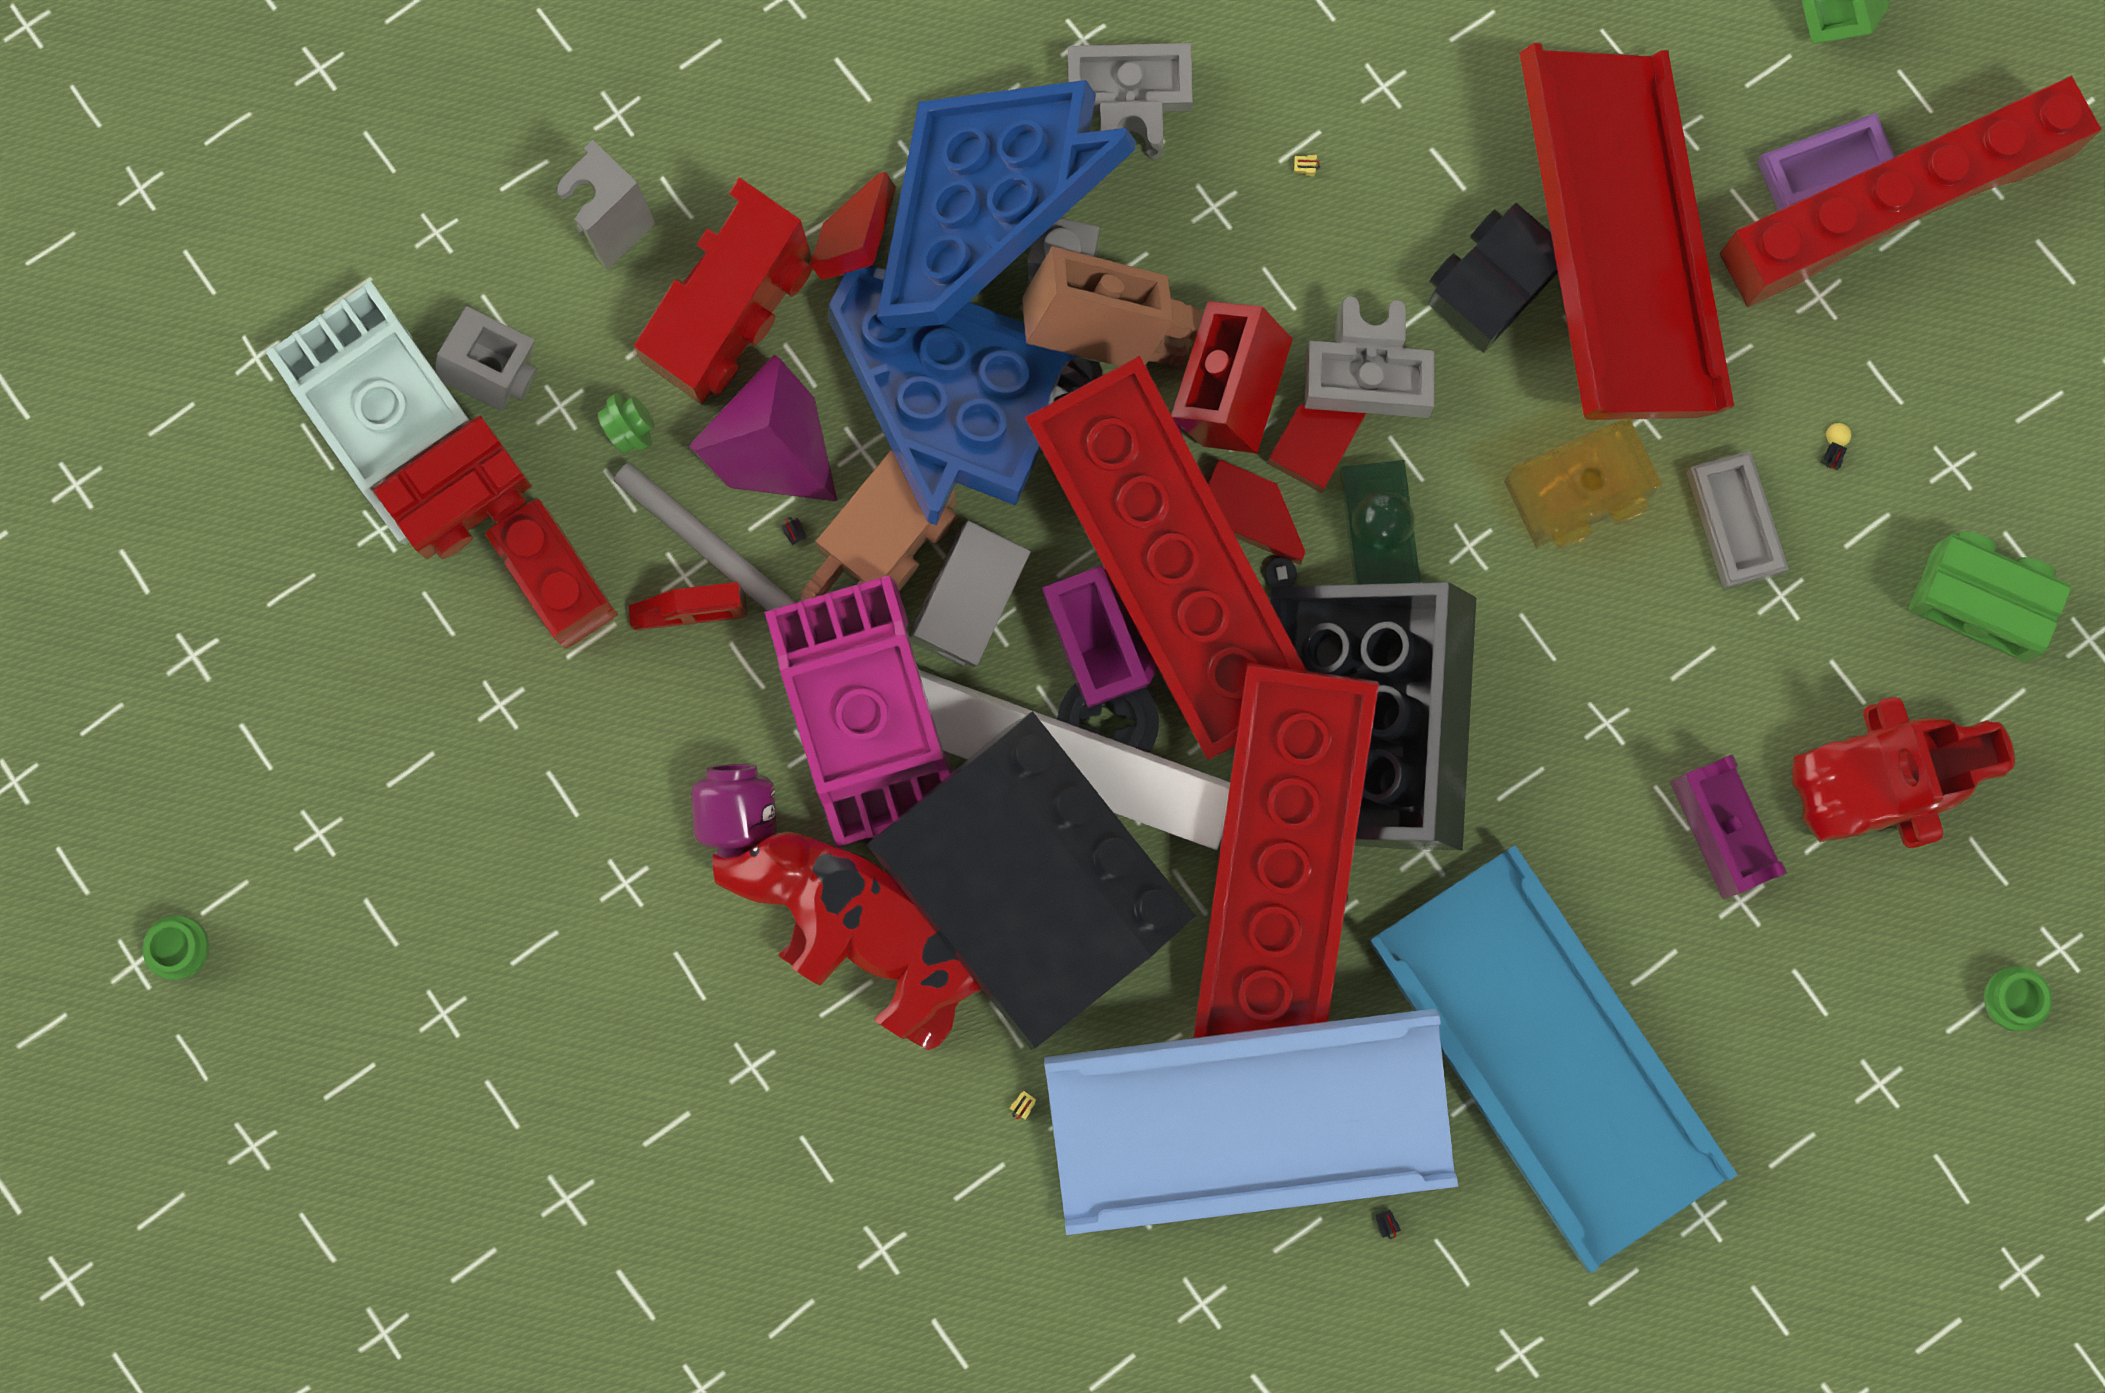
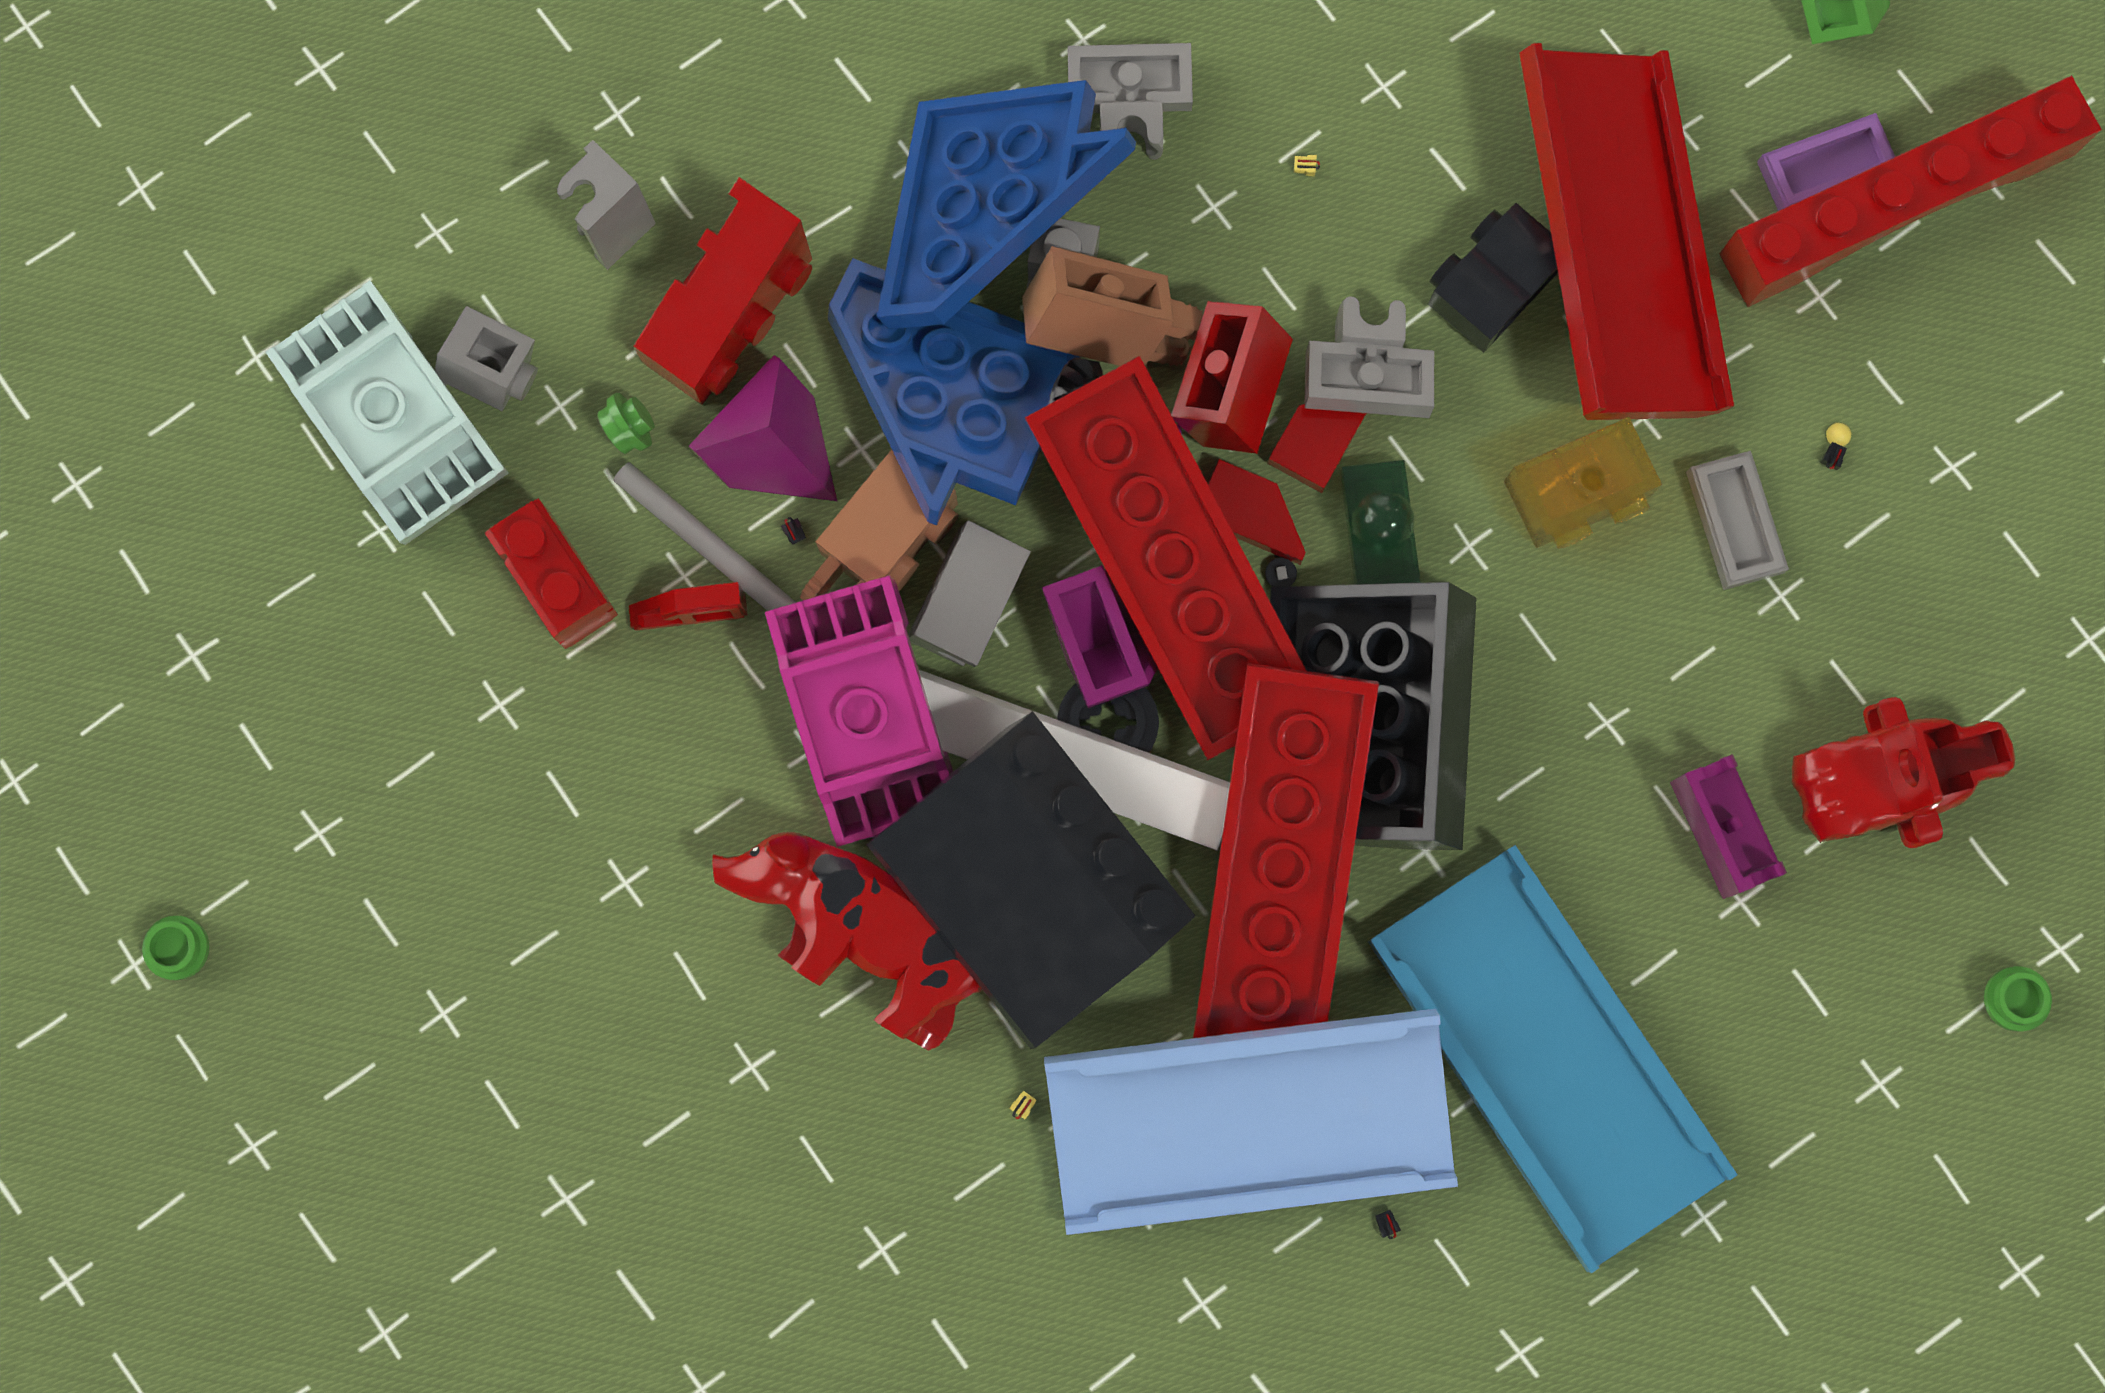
red brick [373,415,532,560] -> none
magenta head [691,764,777,857] -> none
red tile [810,172,896,280] -> none
bright green brick [1908,531,2072,663] -> none

